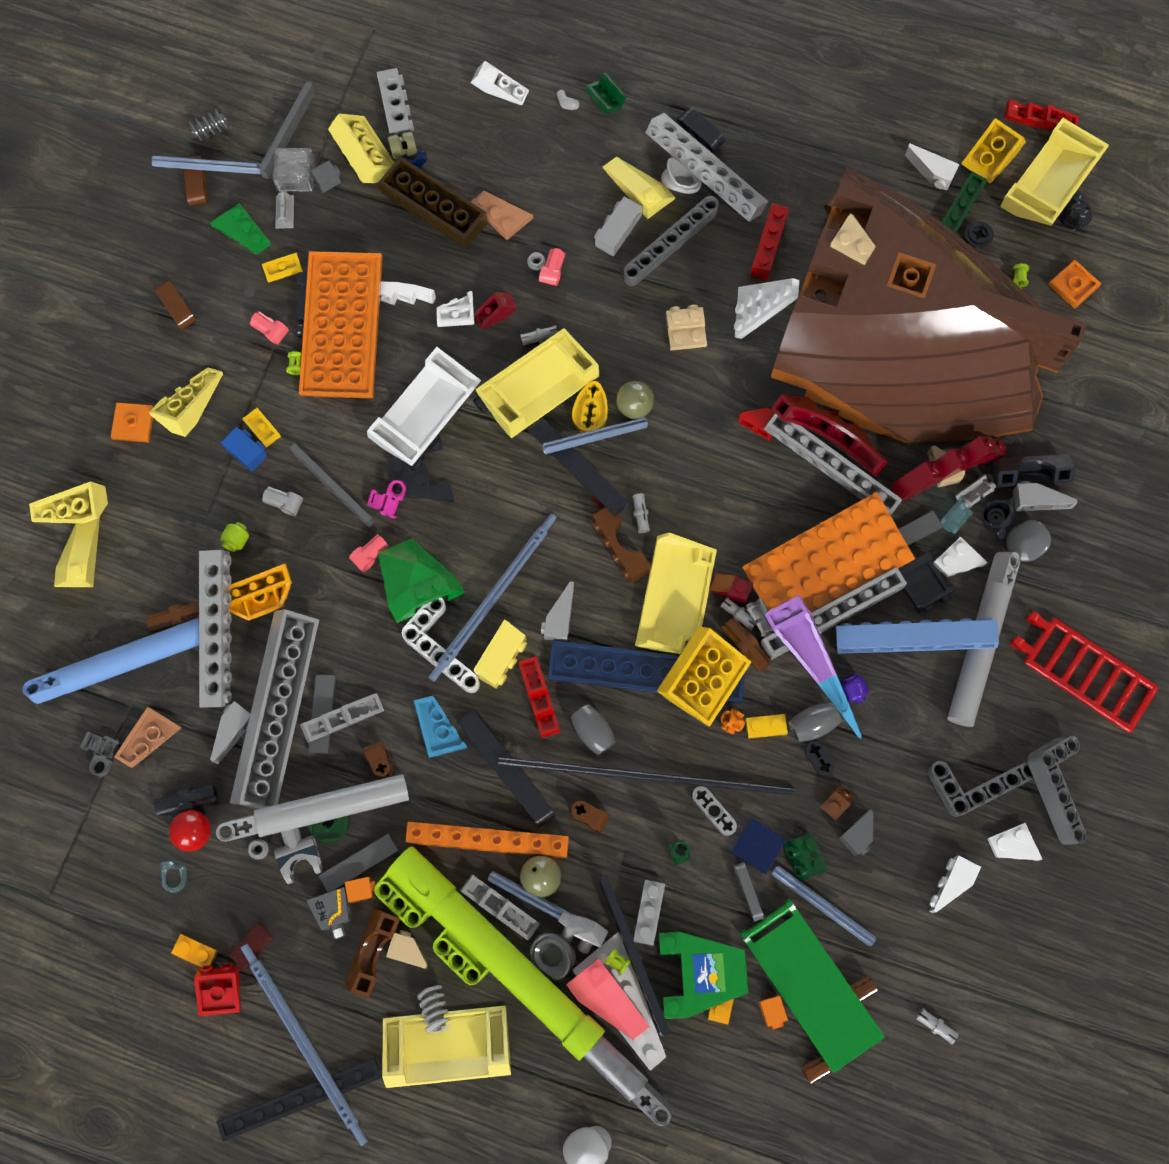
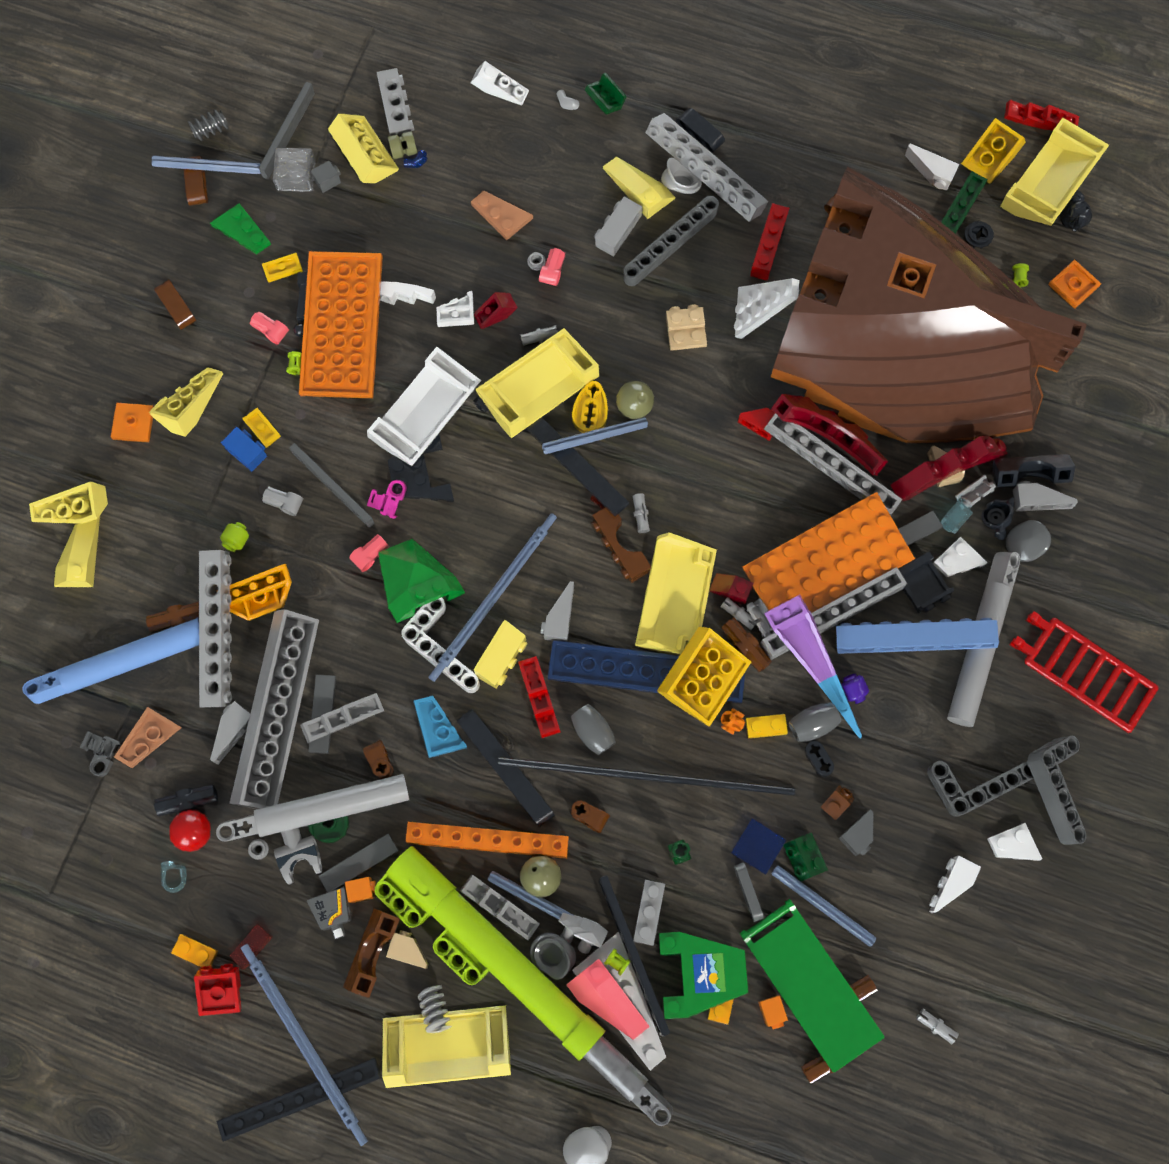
light grey hinge [275,190,294,229] -> none
dark brown brick [378,156,488,249] -> none
light grey beam [692,786,737,836] -> none
tan wing [830,214,876,265] -> none

